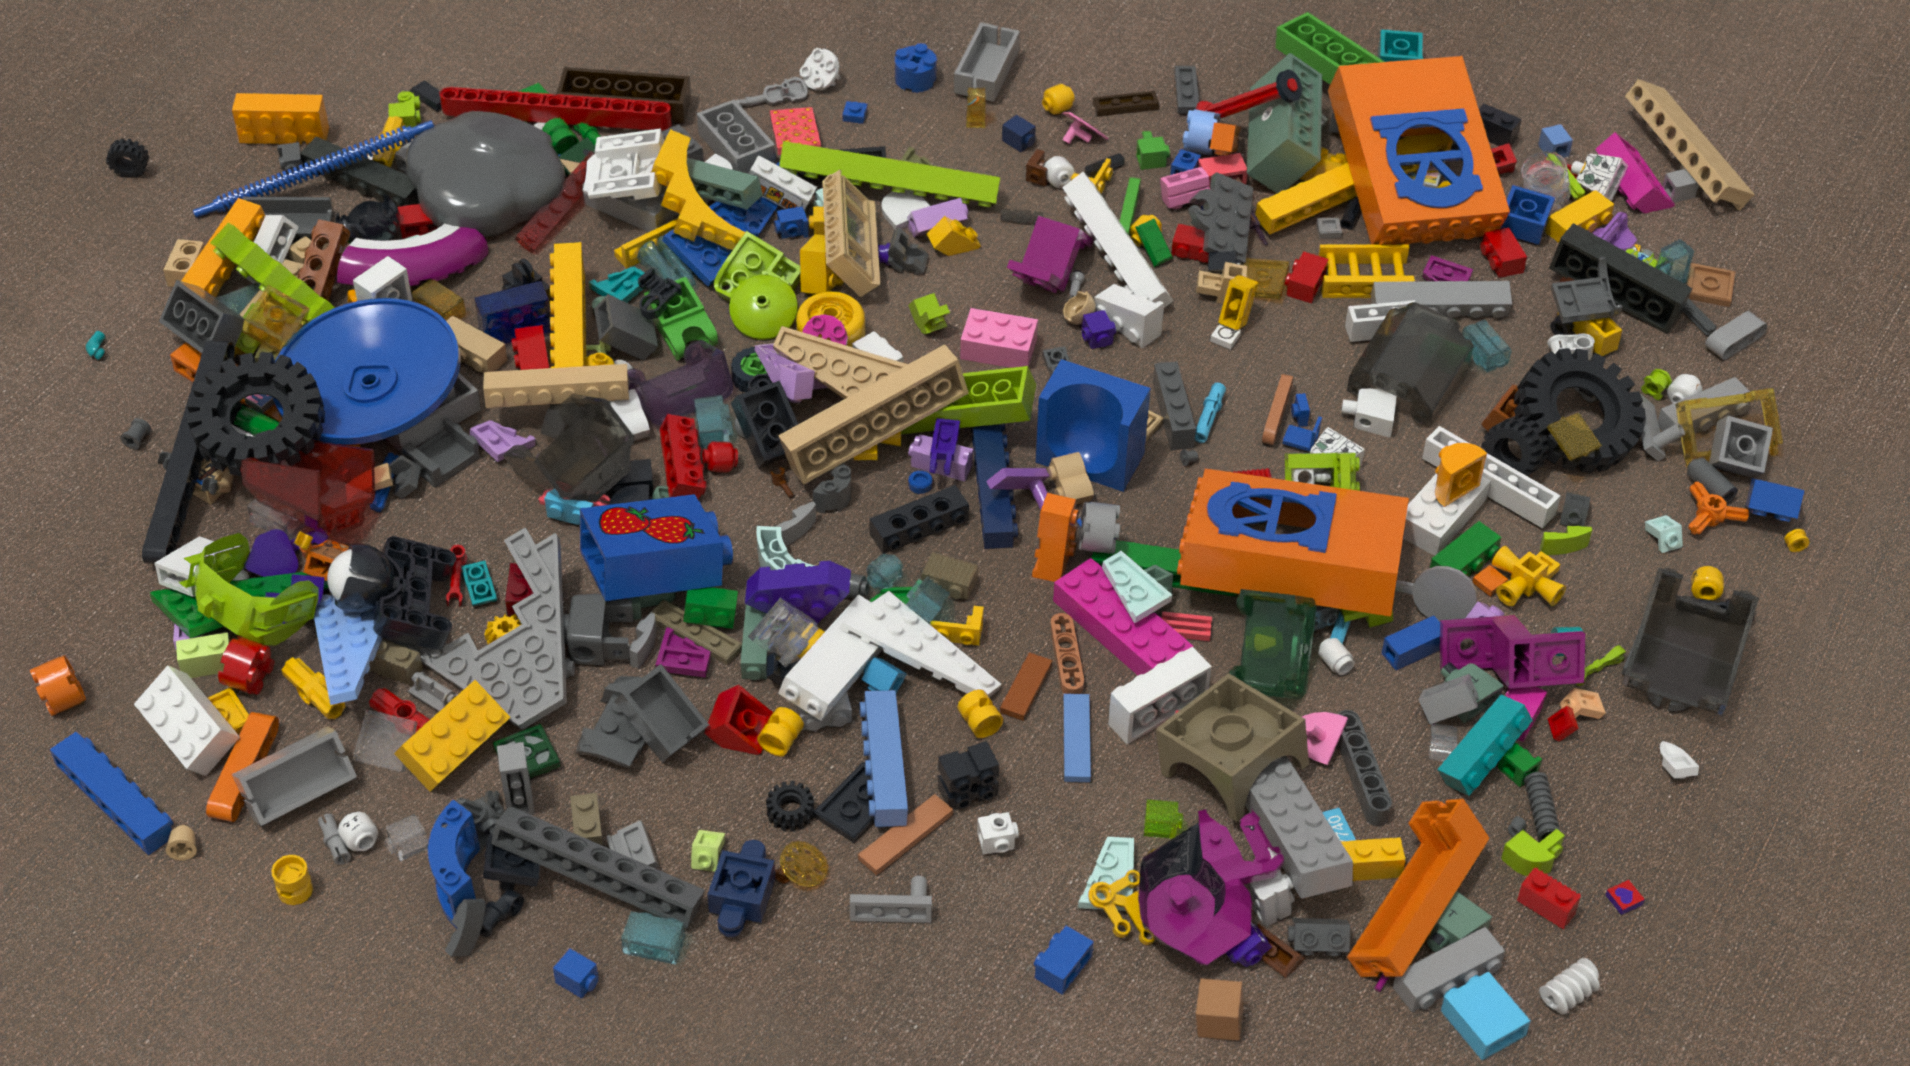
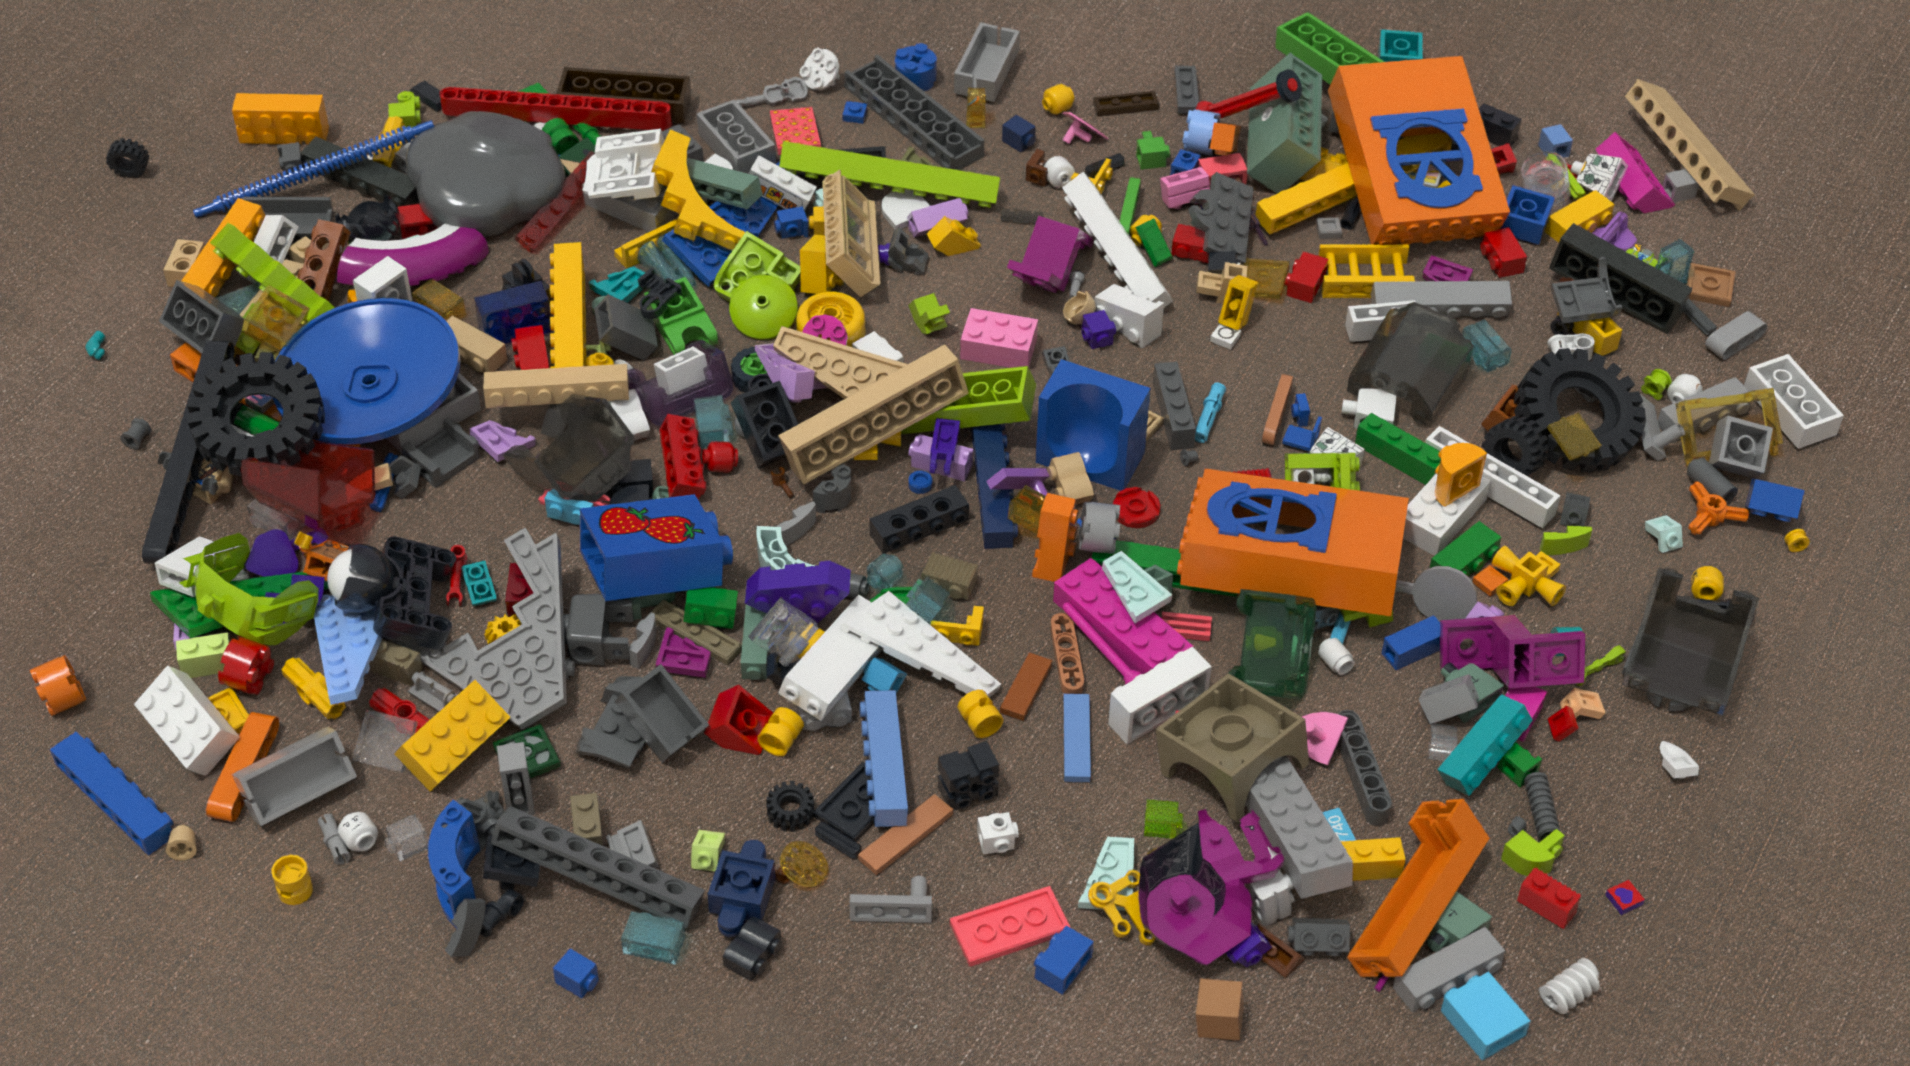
none -> white brick [654,346,710,396]
none -> black brick [722,916,783,981]
none -> black axle [815,822,862,859]
none -> dark grey tile [844,54,985,170]
none -> coral tile [950,886,1071,967]
none -> clear yellow panel [1008,485,1046,534]
none -> dark pink piece [1062,602,1142,685]
none -> red tile [1113,487,1161,529]
none -> green brick [1355,413,1441,485]
none -> white brick [1744,354,1844,449]

